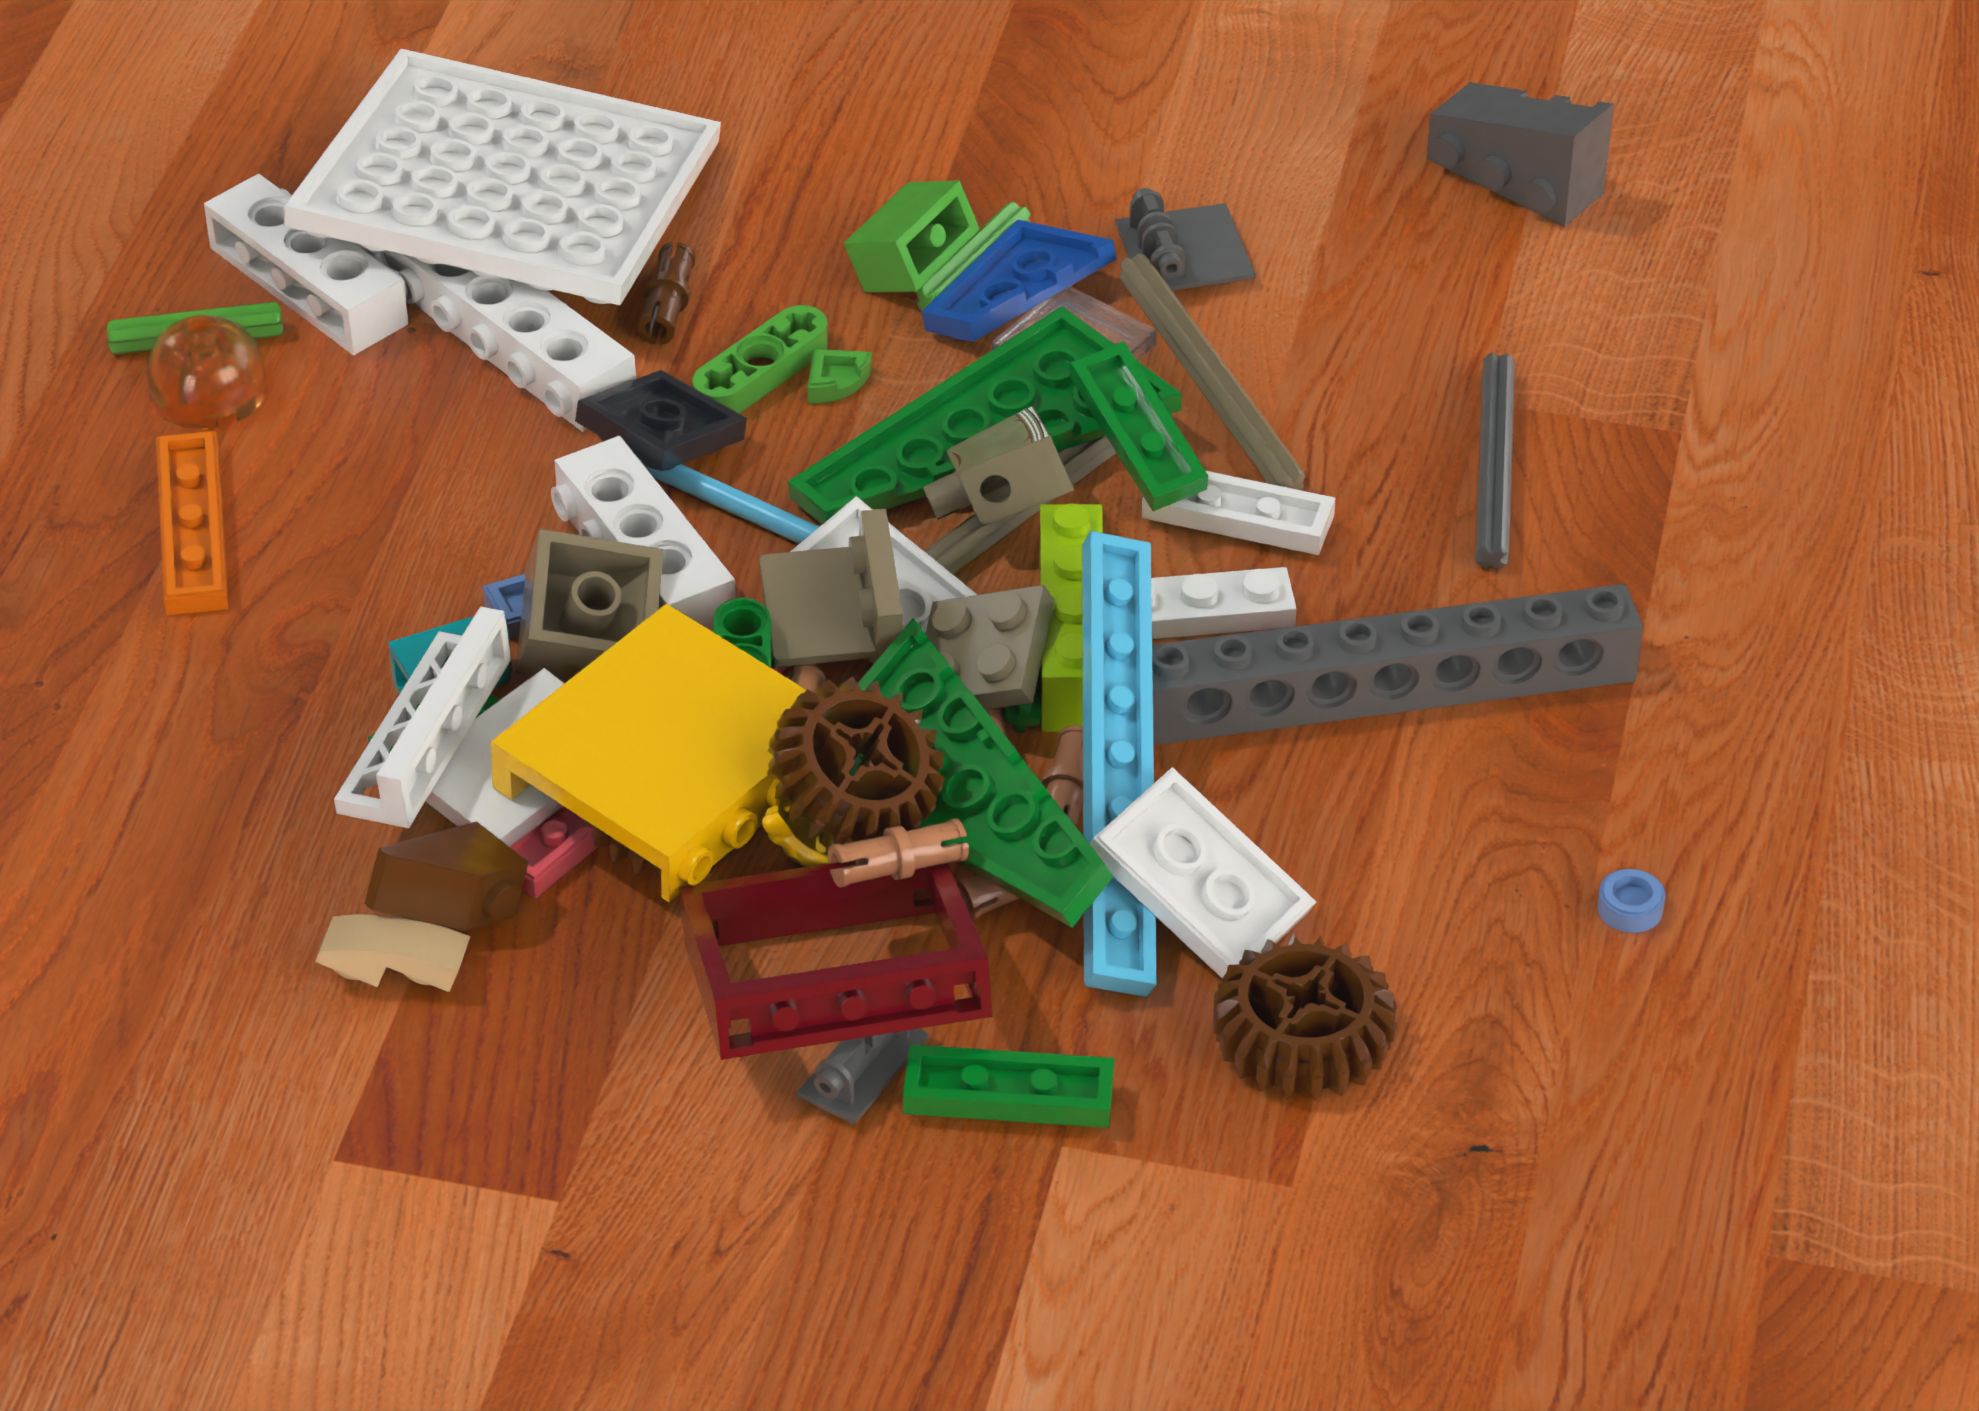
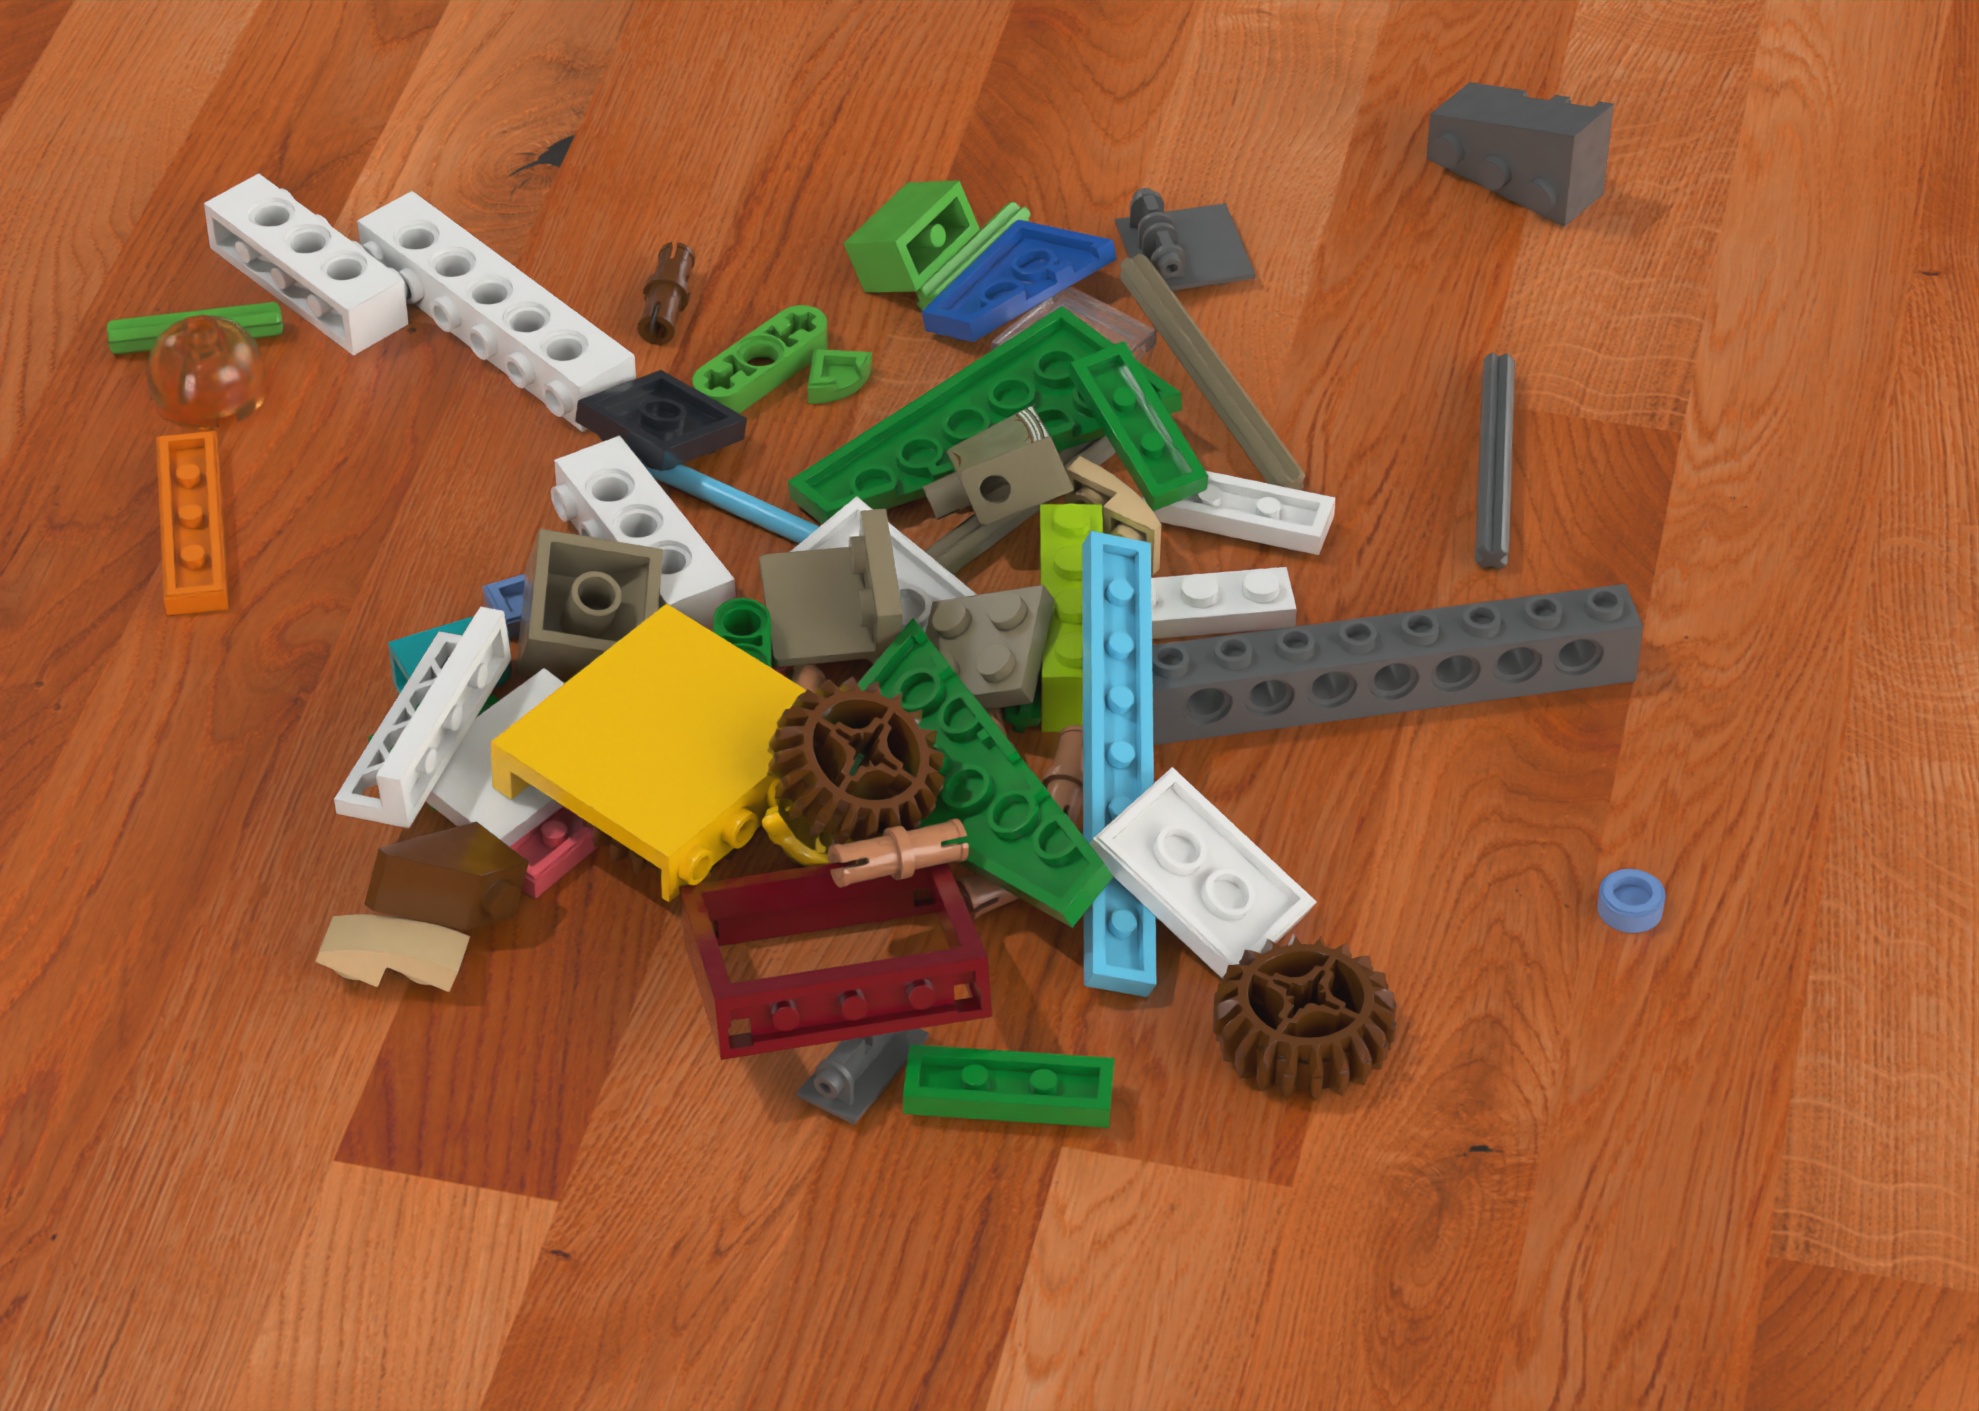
white plate [284,49,721,305] -> none
none -> tan slope [1066,456,1161,576]

